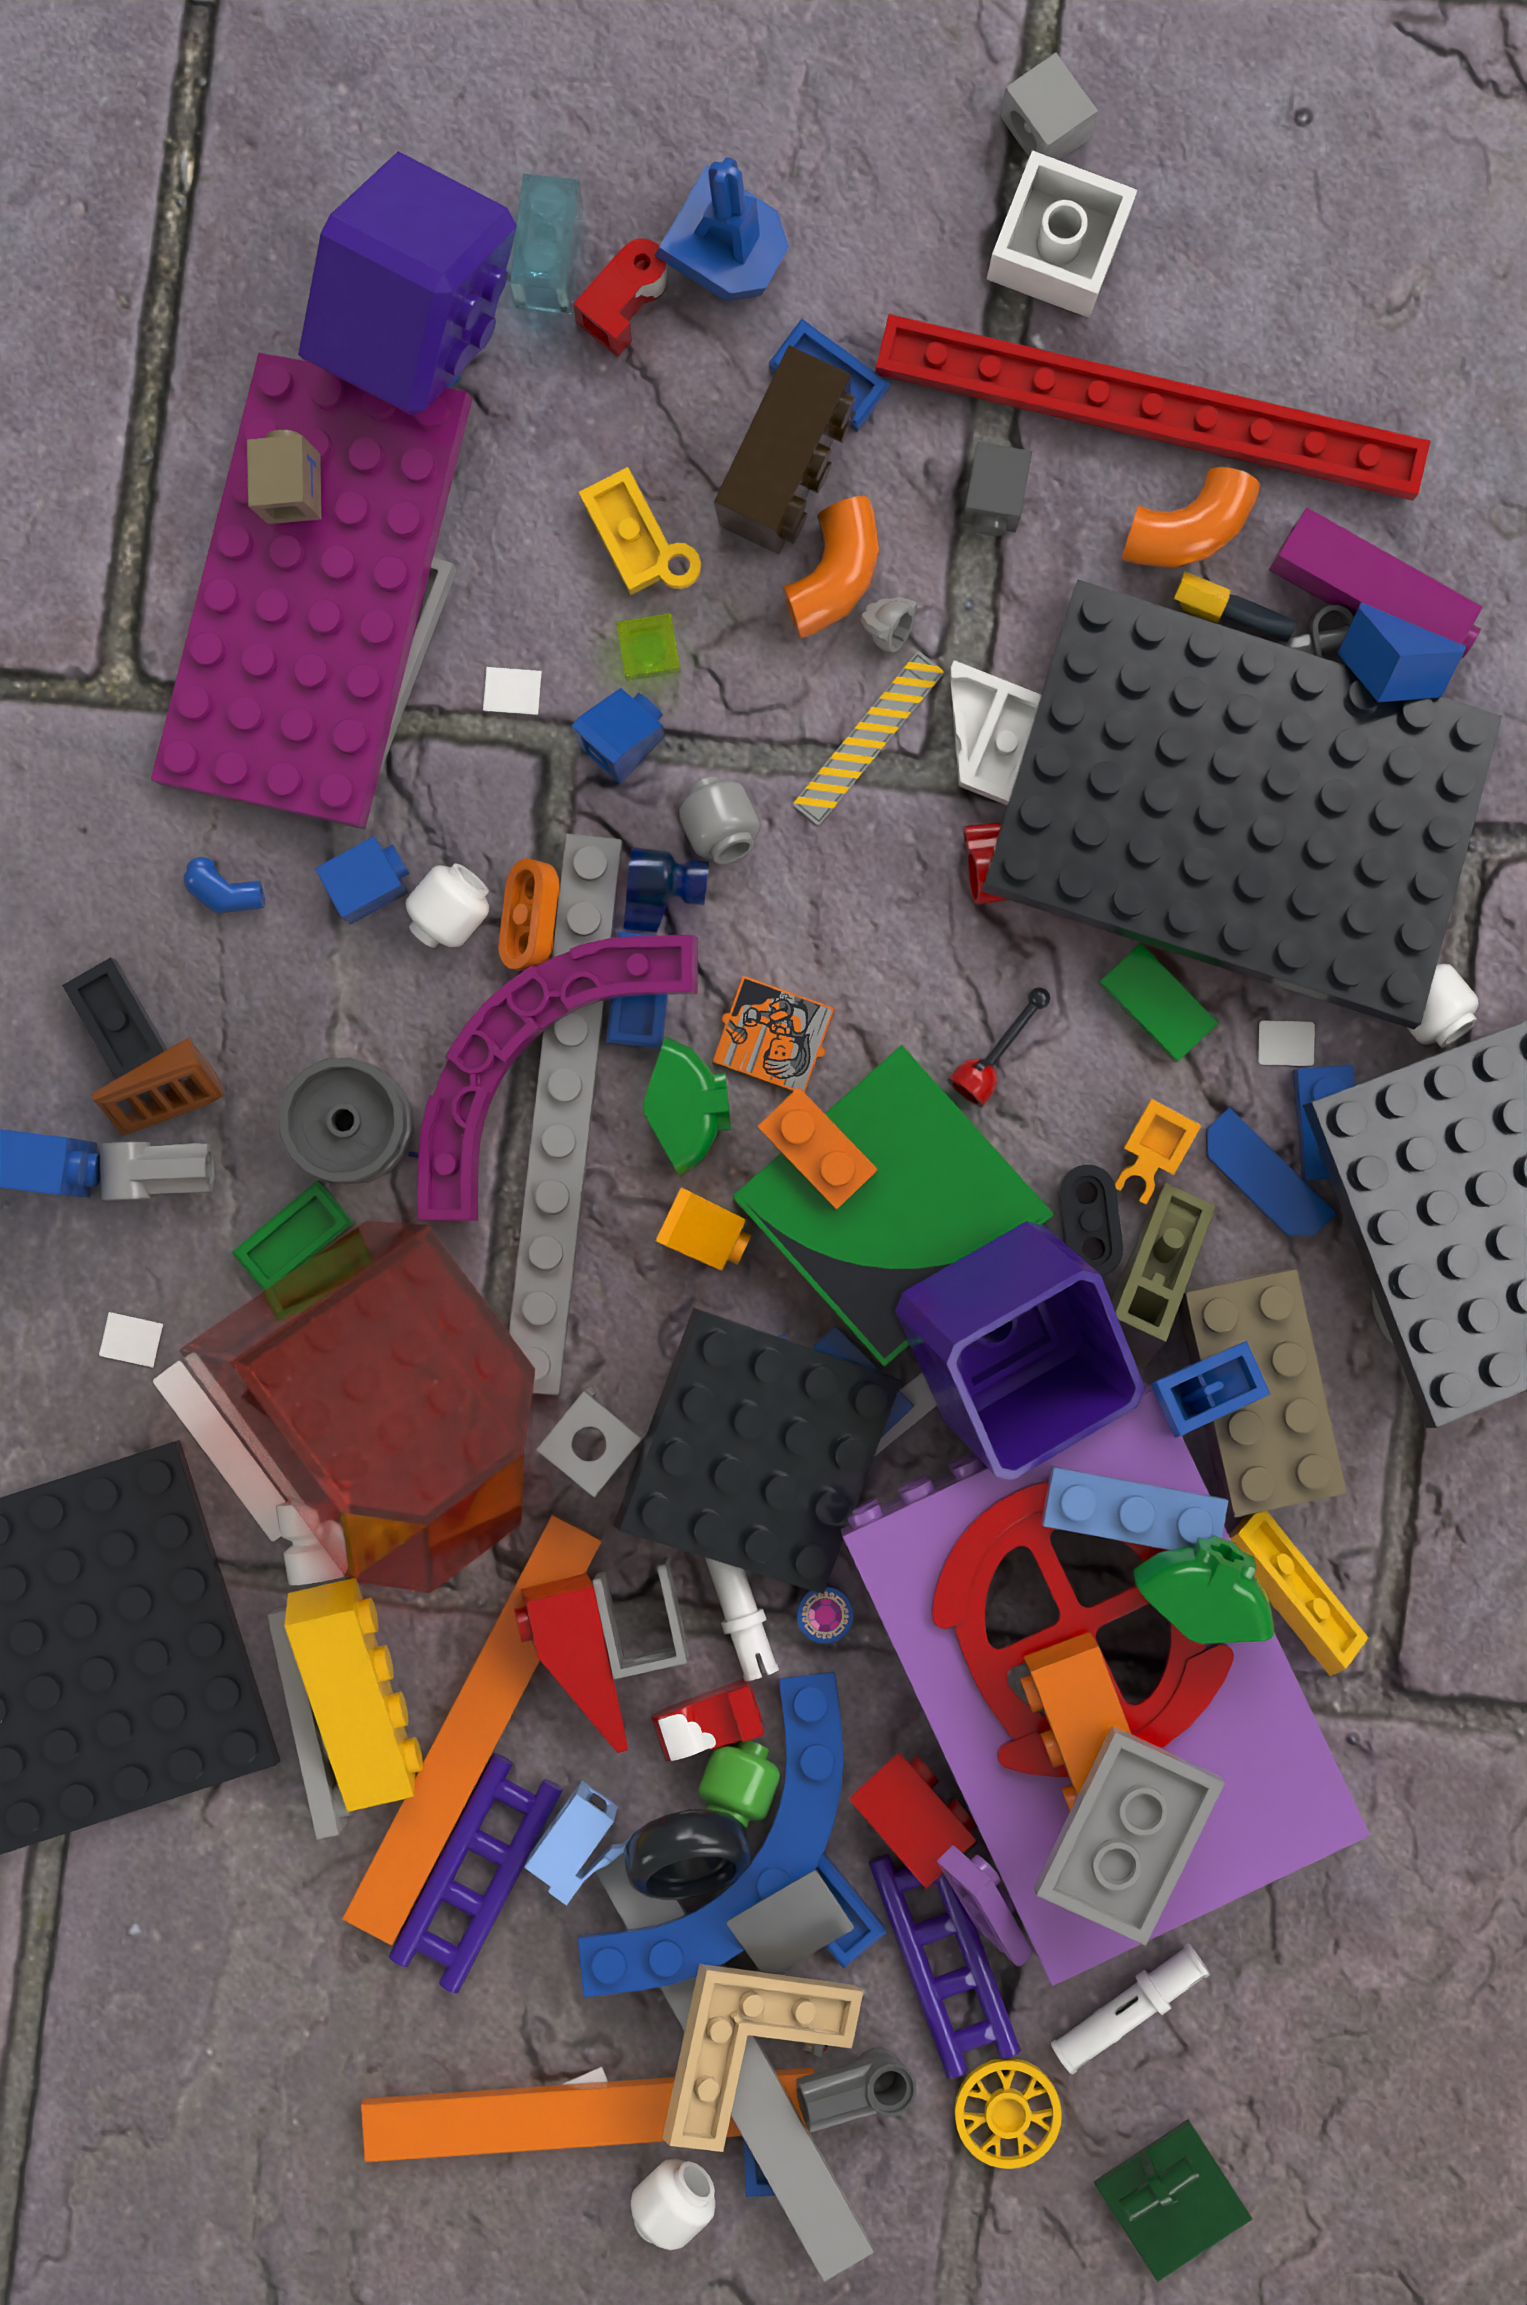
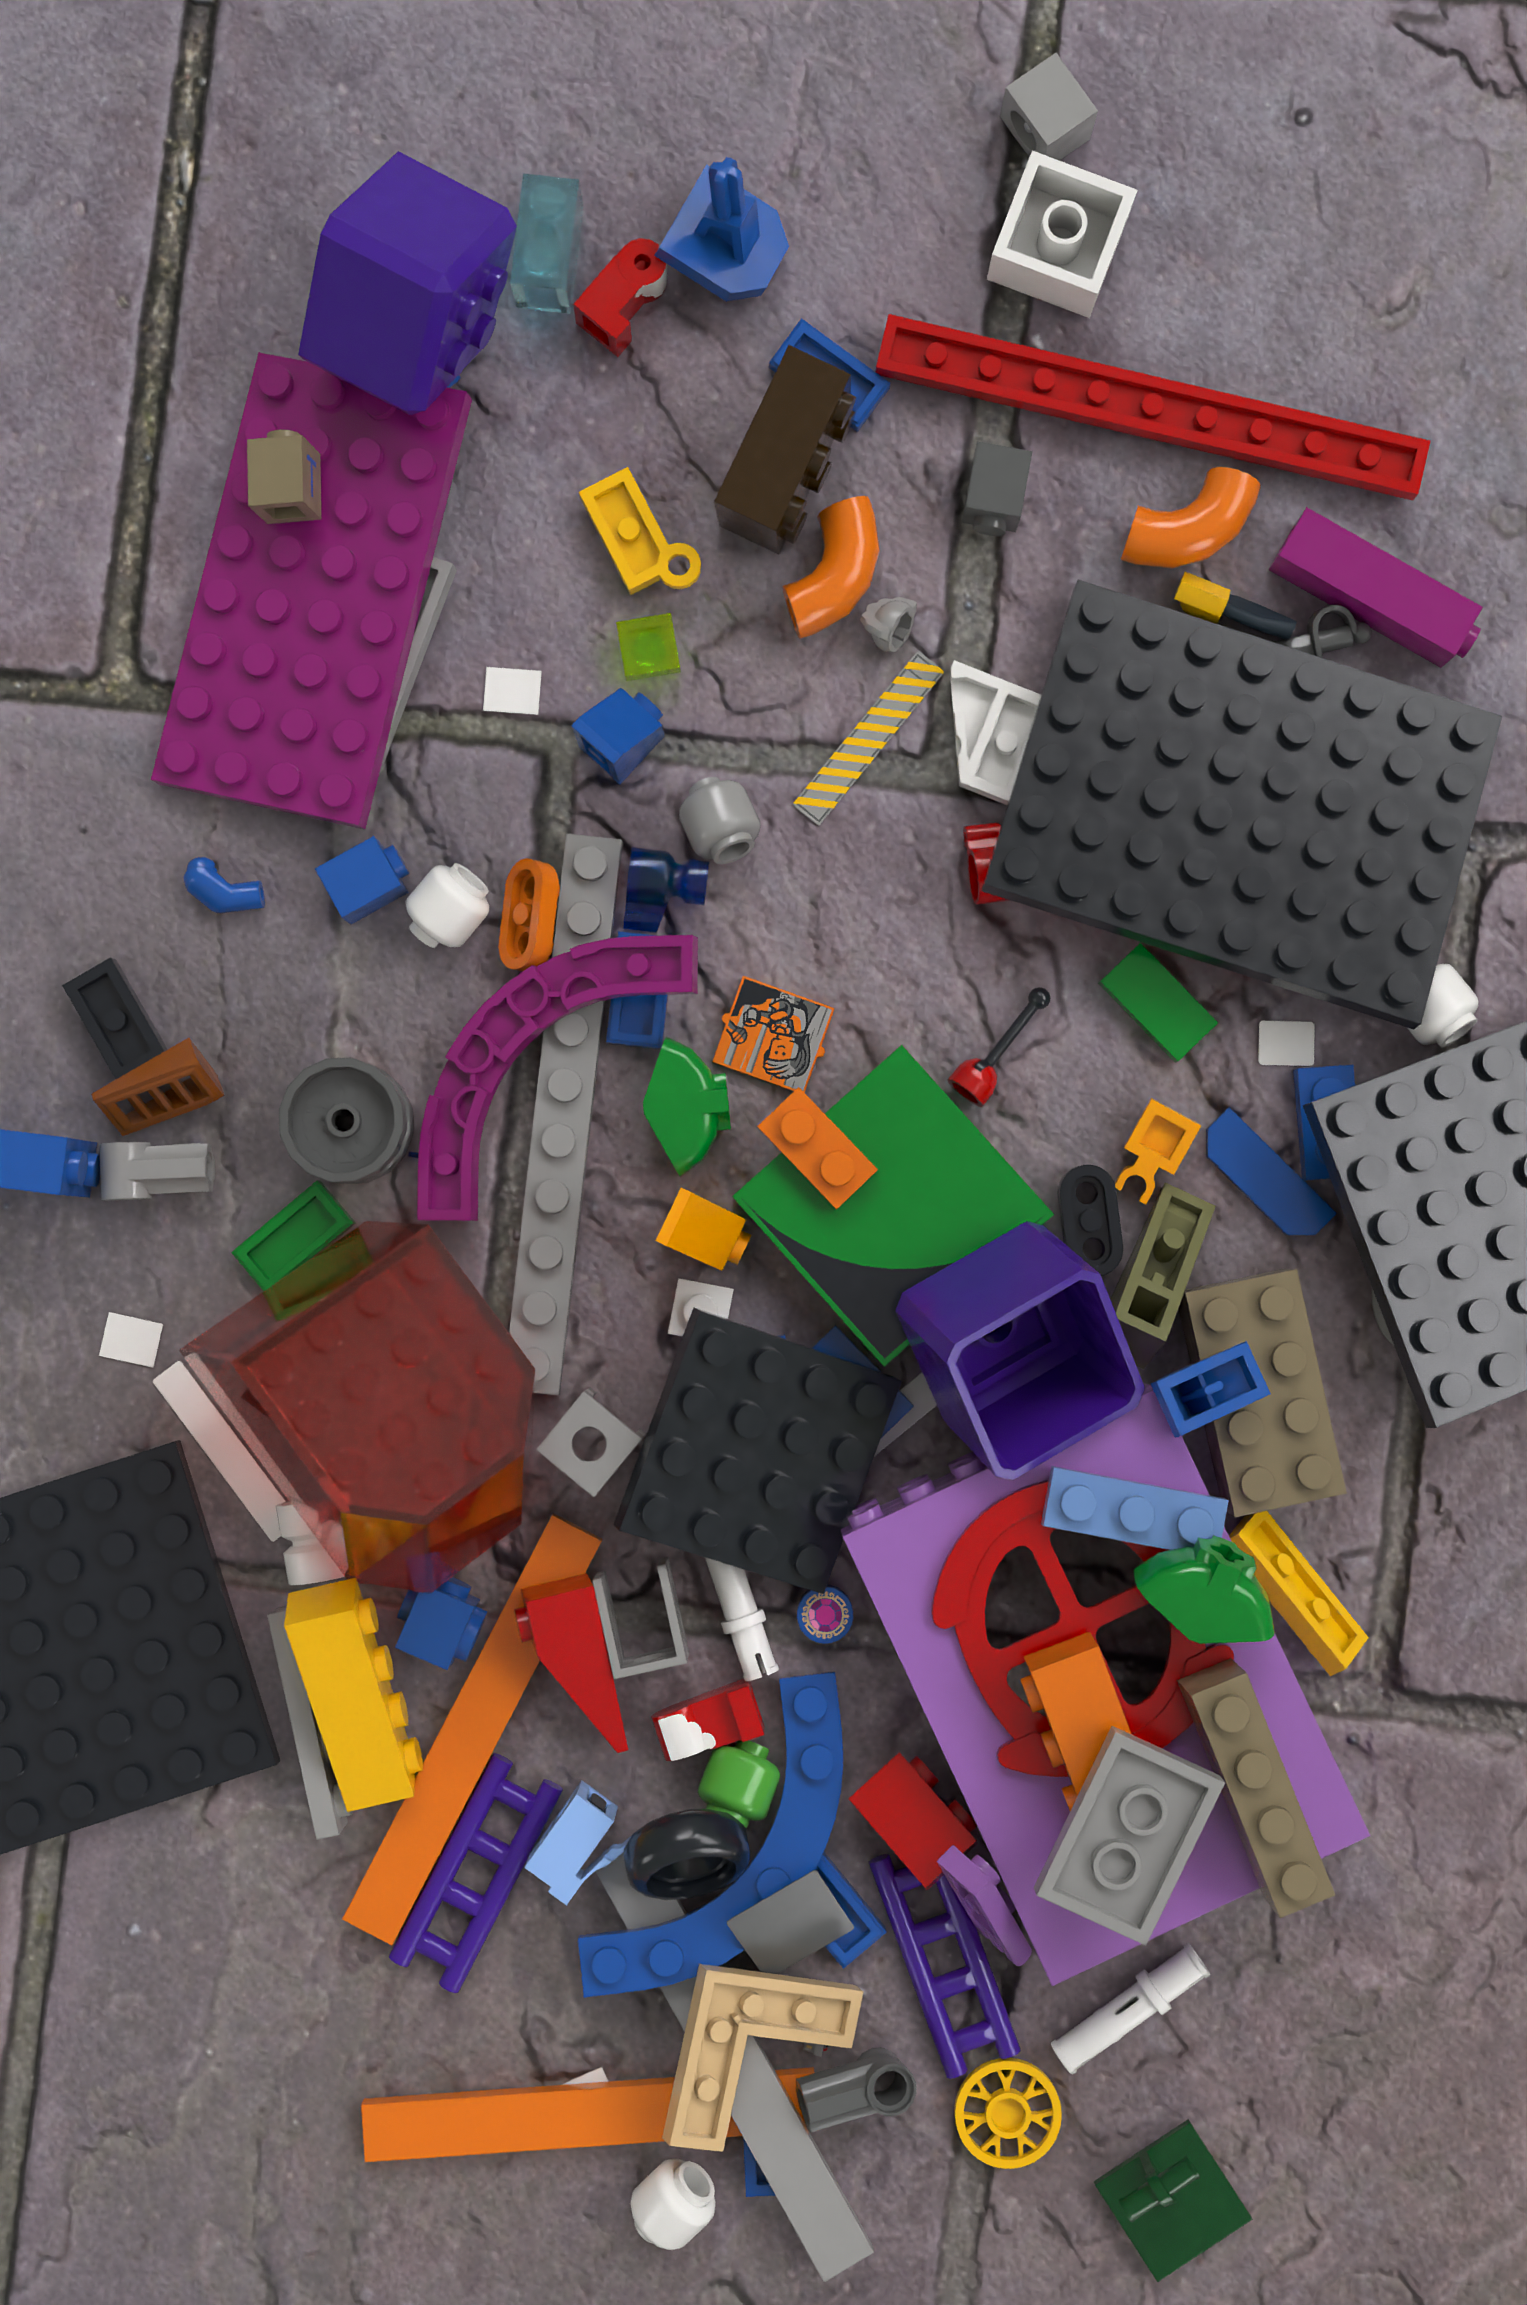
blue slope [1338,602,1466,702] -> none
none -> blue brick [395,1574,488,1670]
none -> white plate [668,1278,734,1337]
none -> dark tan brick [1177,1658,1335,1918]

